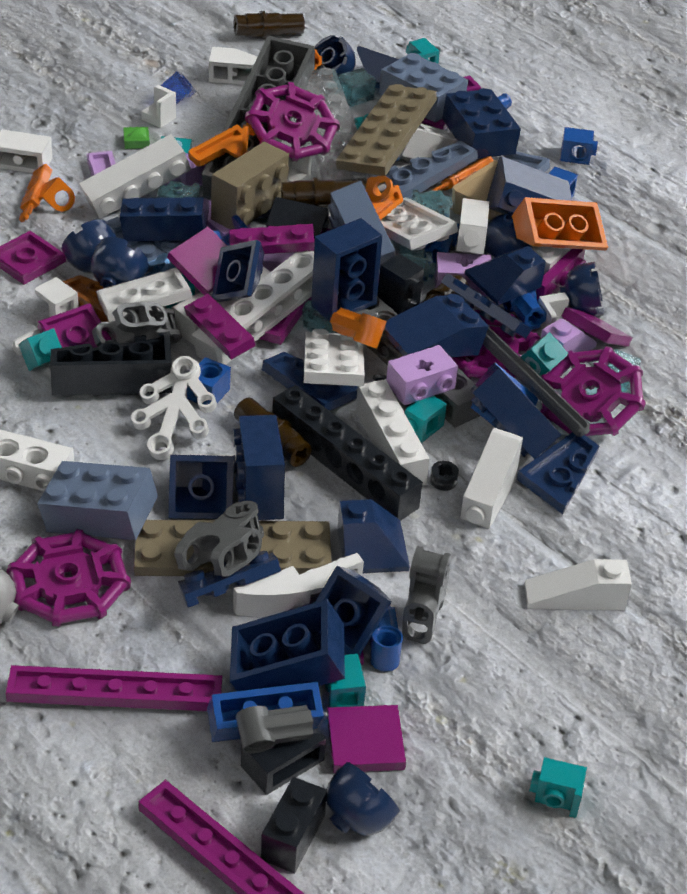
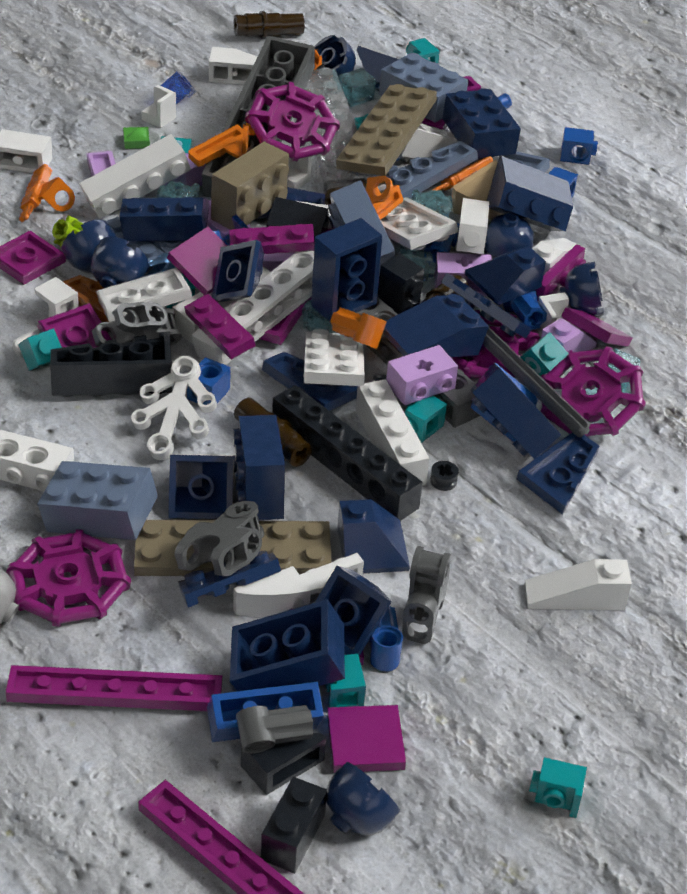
dark brown piece [281,178,364,207] -> none
white slope [460,428,523,529] -> none
orange slope [512,197,608,251] -> none
none -> lime gear [52,215,84,248]

